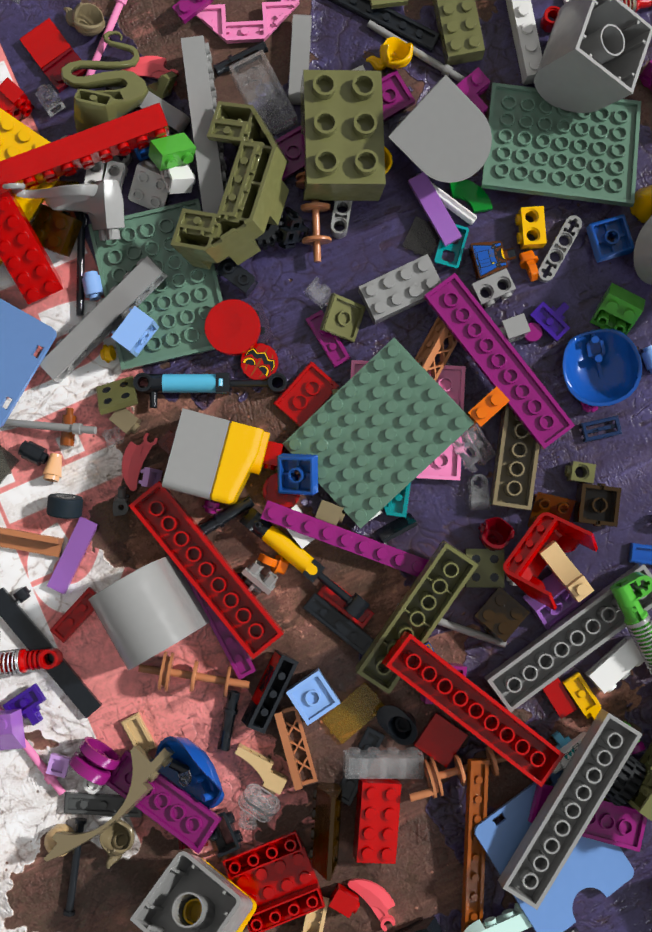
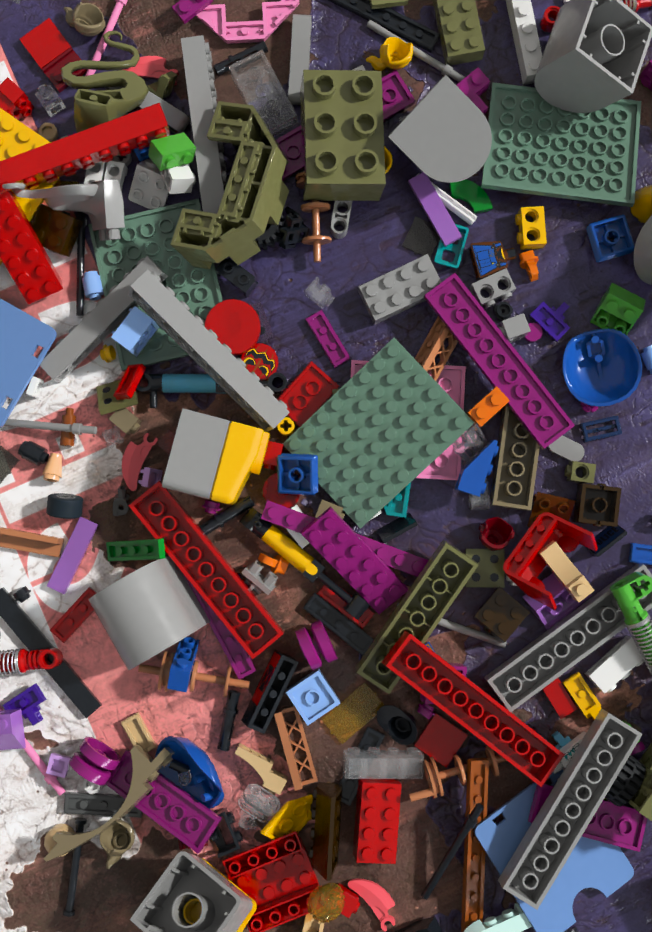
olive tile [320,293,366,343] -> none
light grey beam [538,215,582,283] -> none
none -> white tile [26,376,44,398]
none -> tan tile [38,123,59,142]
none -> green plate [106,538,166,561]
none -> red tile [113,364,146,400]
none -> light grey brick [128,269,290,432]
none -> blue slope [167,637,200,693]
none -> yellow tile [260,794,313,840]
none -> yellow bush [277,417,295,436]
none -> magenta wheel [295,620,338,670]
none -> magenta plate [301,506,408,614]
none -> clear yellow hair [307,883,345,923]
none -> magenta plate [417,703,435,720]
none -> black bar [421,803,484,900]
none -> blue slope [455,440,499,497]
none -> black plate [494,302,513,320]
none -> light grey tile [547,435,585,462]
none -> slope [586,525,628,557]

